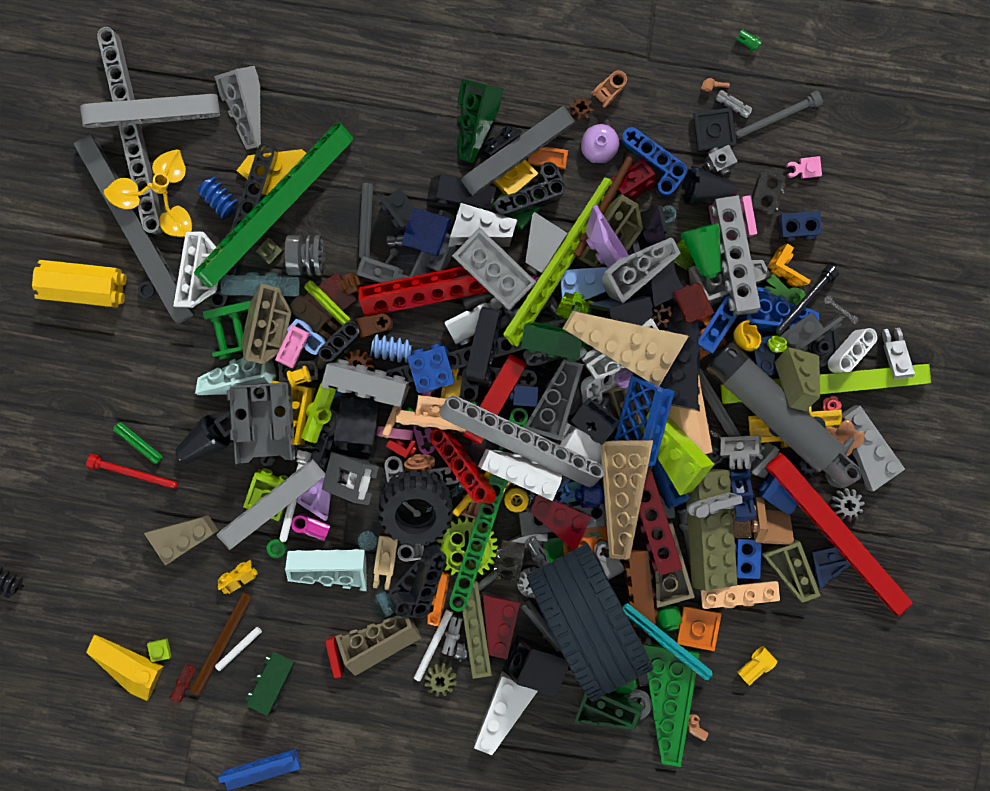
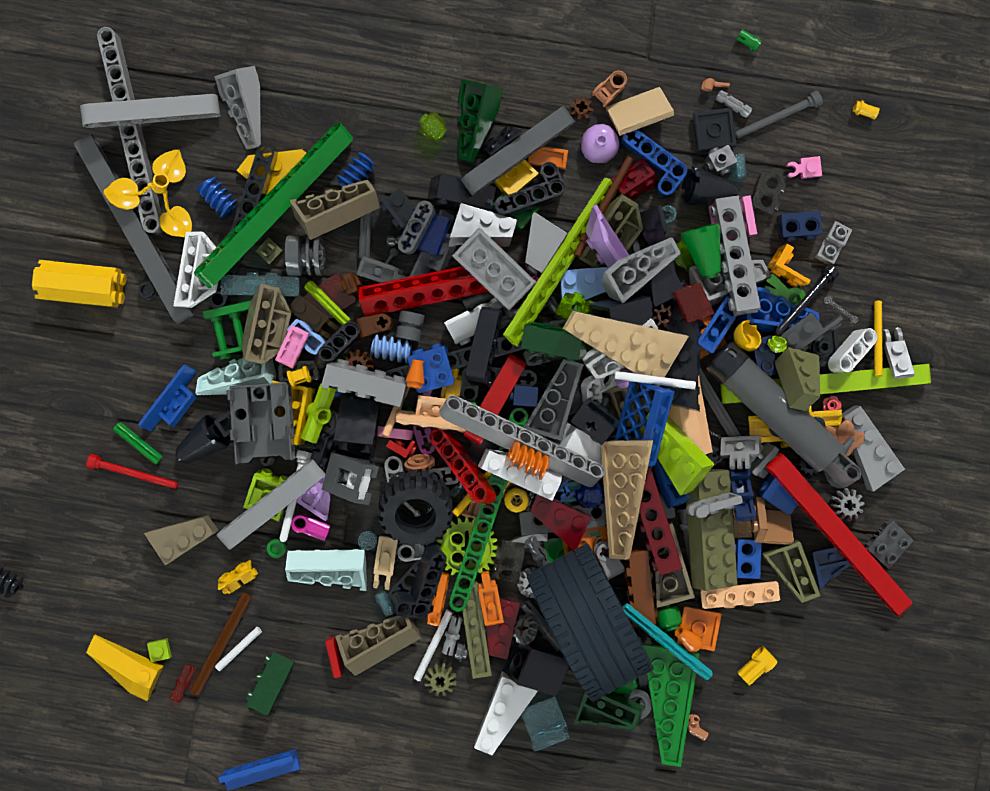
none -> blue bracket [138,364,197,431]
none -> dark tan wedge [290,180,380,240]
none -> blue piece [337,152,377,187]
none -> dark grey wheel [395,310,425,342]
none -> dark grey beam [398,201,435,255]
none -> orange cone [405,359,424,389]
none -> clear neon green head [418,112,447,141]
none -> orange hinge [478,570,504,626]
none -> orange piece [505,441,549,480]
none -> dark grey gear [513,613,538,645]
none -> clear light blue bracket [521,696,570,752]
none -> tan tile [606,87,674,136]
none -> white bar [615,371,696,390]
none -> orange cone [675,626,702,653]
none -> clear light blue pin [733,153,748,179]
none -> light grey slope [814,221,852,266]
none -> yellow pin [852,100,880,120]
none -> dark grey hinge [865,519,914,569]
none -> yellow bar [874,301,883,377]

